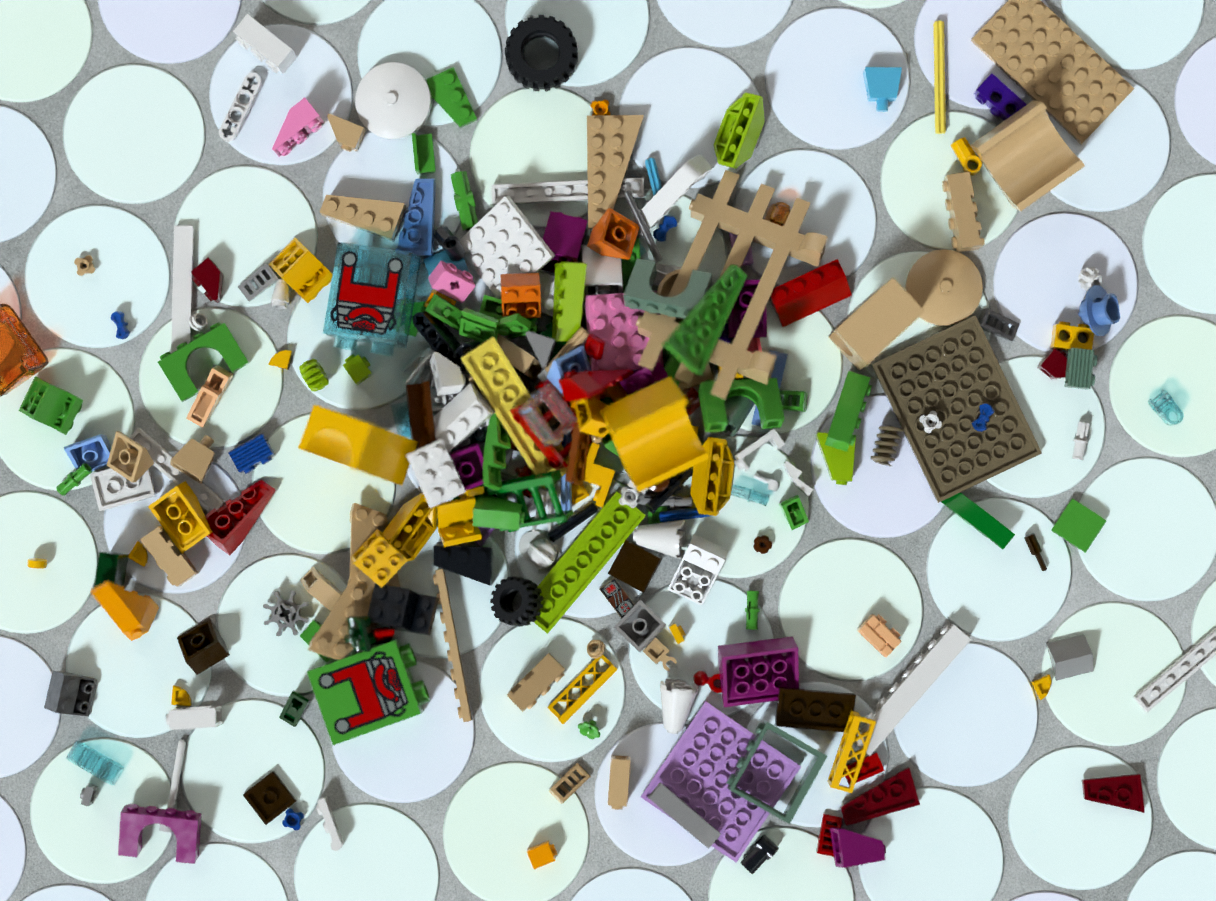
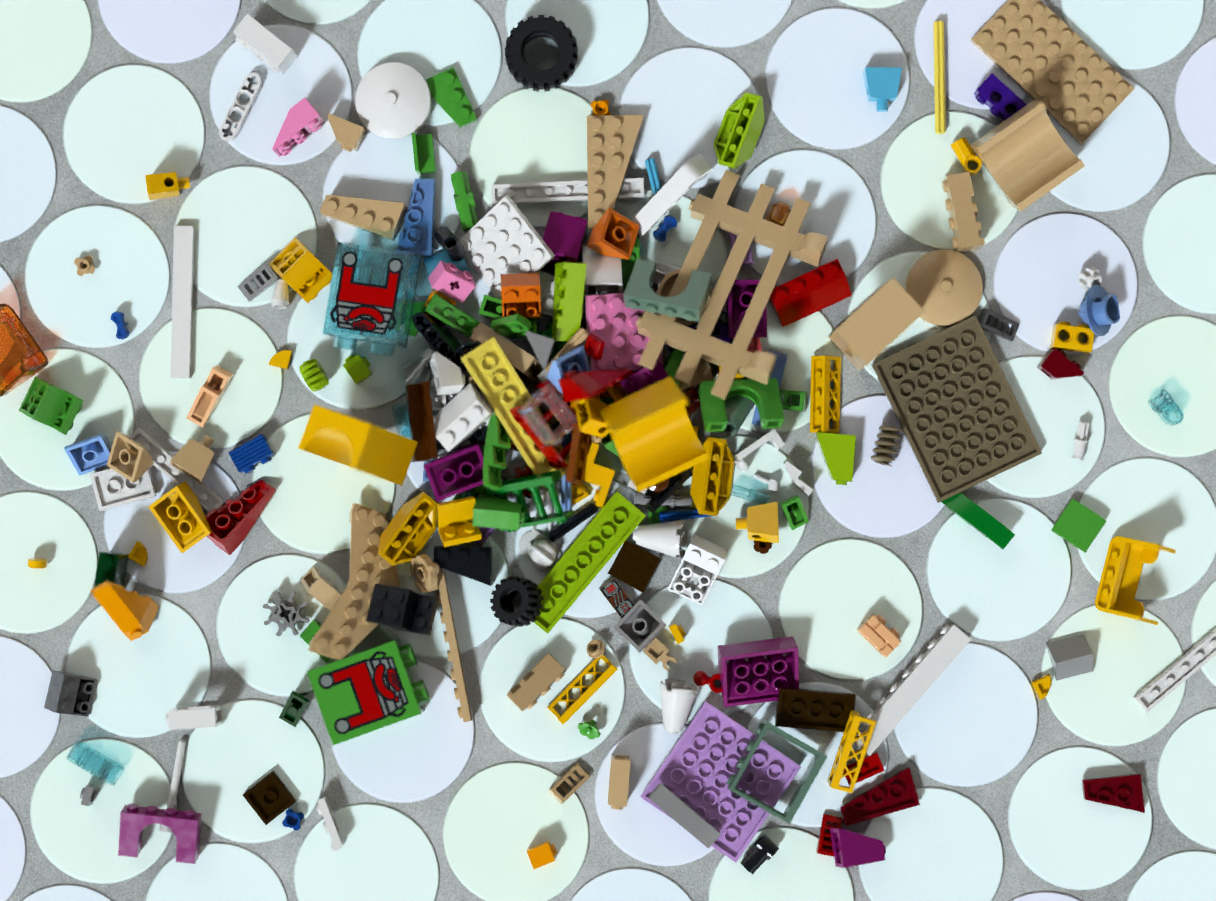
bright green pin [56,463,92,496] -> none
tan wedge [140,526,199,587] -> none
bright green arch [158,322,249,403] -> none
yellow tile [171,685,192,706] -> none
dark brown slope [177,618,230,675] -> none
white plate [189,313,208,331] -> none
dark red slope [191,257,224,303] -> none
dark green hips [344,616,375,652] -> none
yellow bracket [351,529,407,587] -> none
red slope [370,627,395,644] -> none
white plate [406,438,466,508] -> none
yellow tile [458,486,485,498] -> none
bright green plate [459,308,500,343] -> none
white plate [619,487,640,508] -> none
flat silver bar [623,190,663,263] -> none
bright green wing [662,265,747,376] -> none
bright green pin [745,591,760,630] -> none
bright green brick [825,371,872,452] -> none
white plate [919,411,942,433] -> none
blue piece [972,404,995,432] -> none
dark brown axle [1024,533,1047,572] -> none
sand green brick [1064,348,1097,390] -> none
none -> yellow torso [145,172,190,200]
none -> tan plate [410,554,439,593]
none -> yellow torso [736,502,779,543]
none -> yellow fence [810,355,841,433]
none -> yellow windscreen [1095,536,1176,625]

